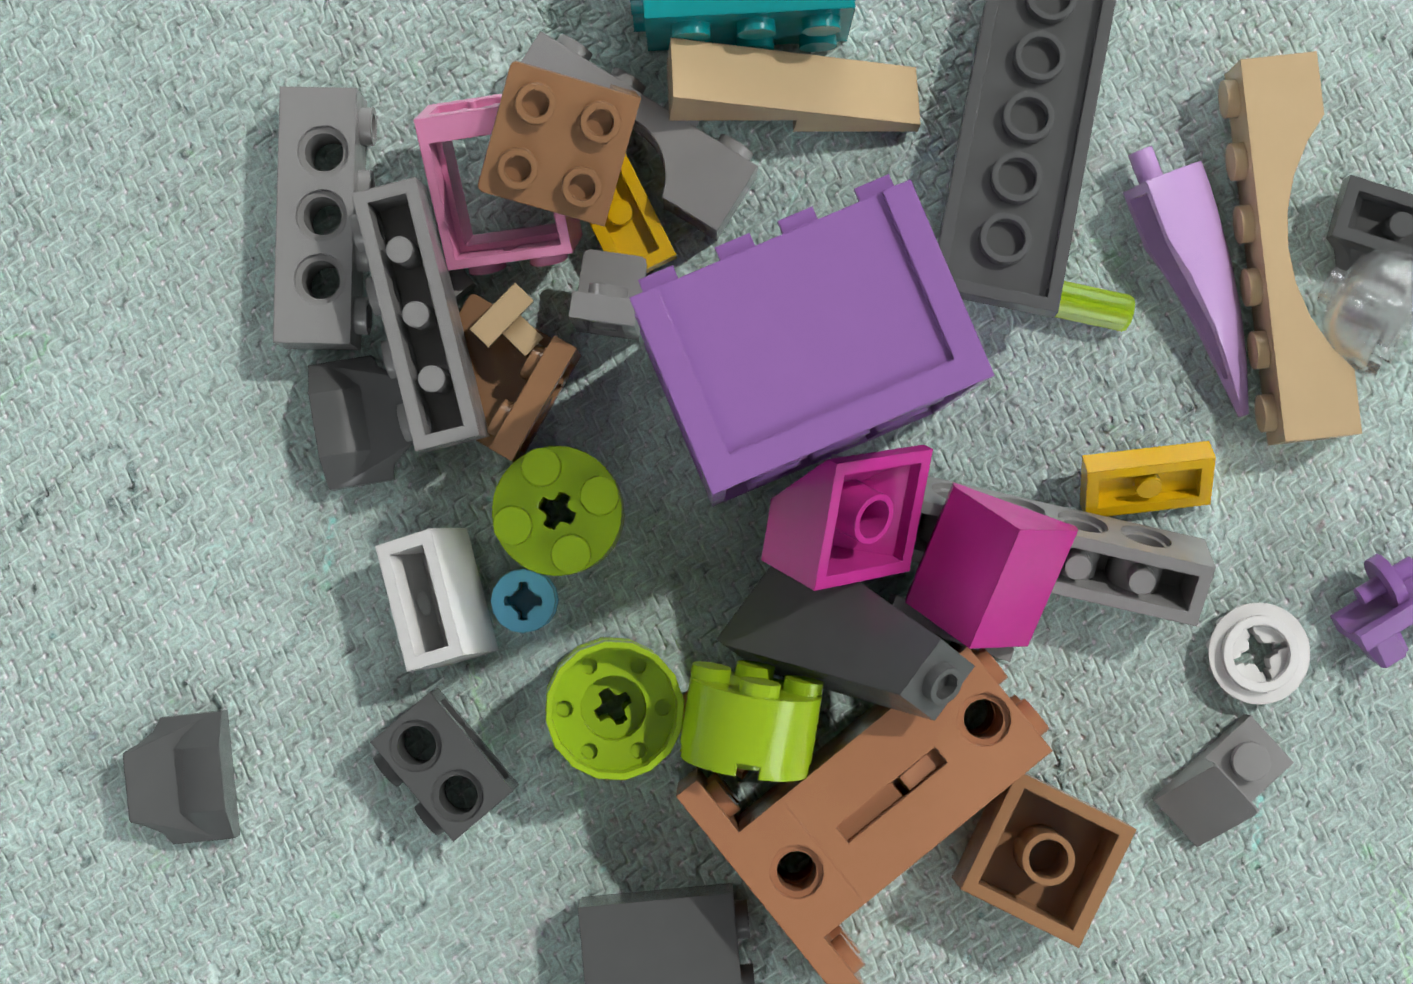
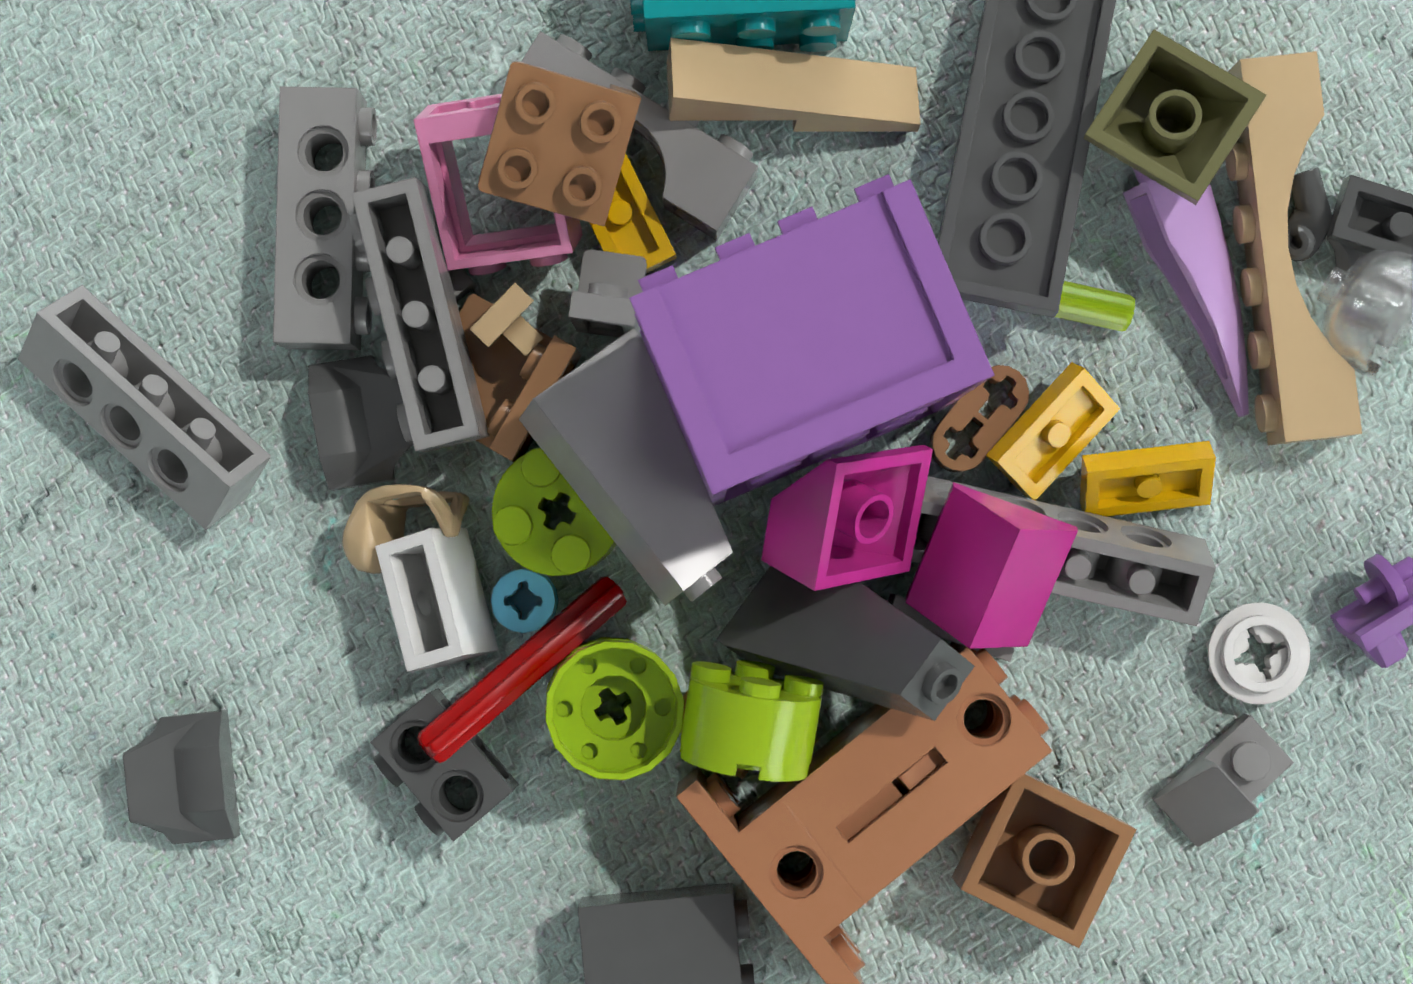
none -> light grey brick [18,285,271,530]
none -> tan piece [342,484,470,574]
none -> red axle [417,576,627,763]
none -> light grey slope [519,328,733,606]
none -> medium nougat beam [929,365,1029,472]
none -> yellow plate [986,362,1120,500]
none -> olive slope [1083,29,1266,205]
none -> dark grey arm [1288,167,1332,262]

